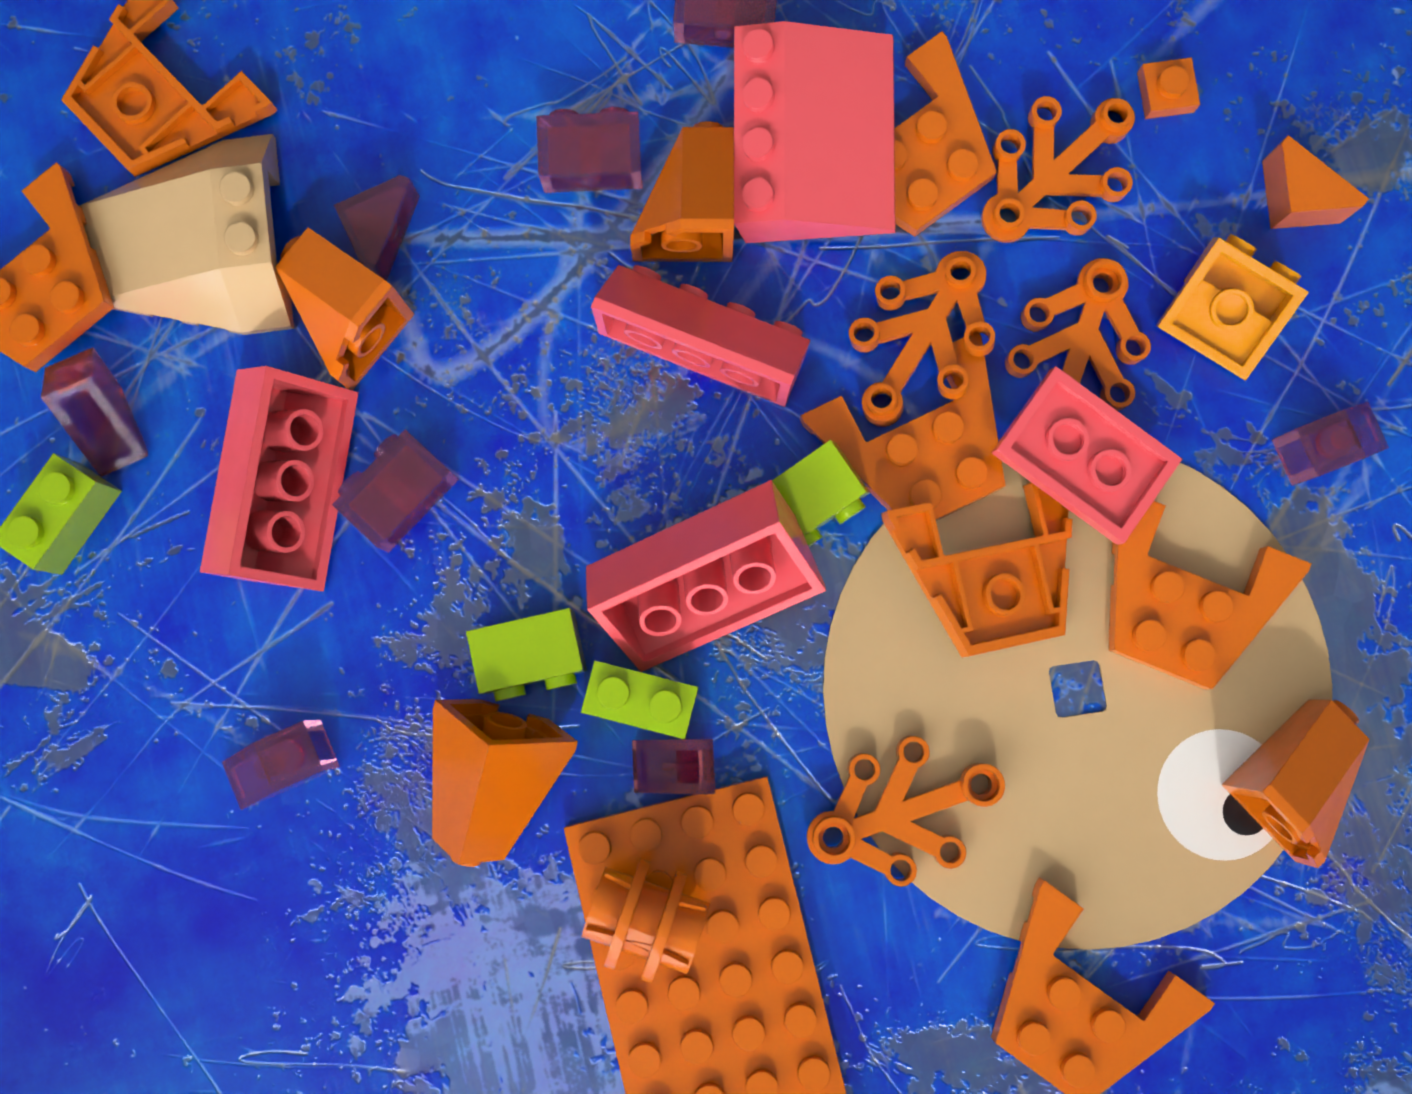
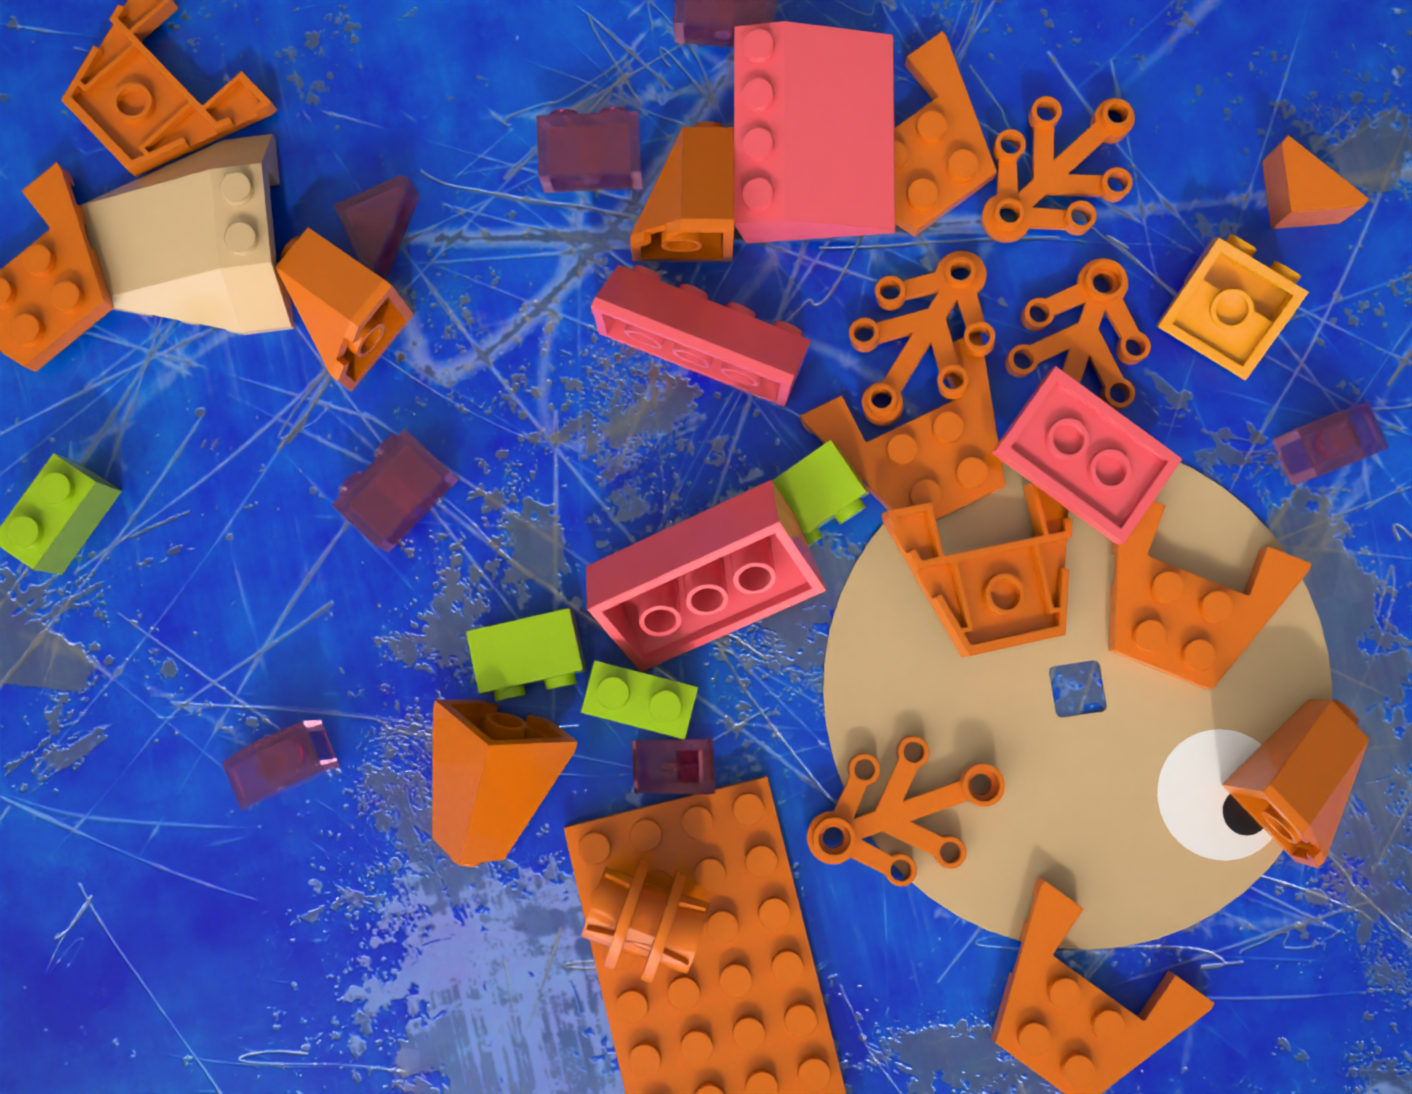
clear pink slope [41,347,148,477] -> none
coral slope [200,366,359,592] -> none
orange plate [1137,57,1200,119] -> none

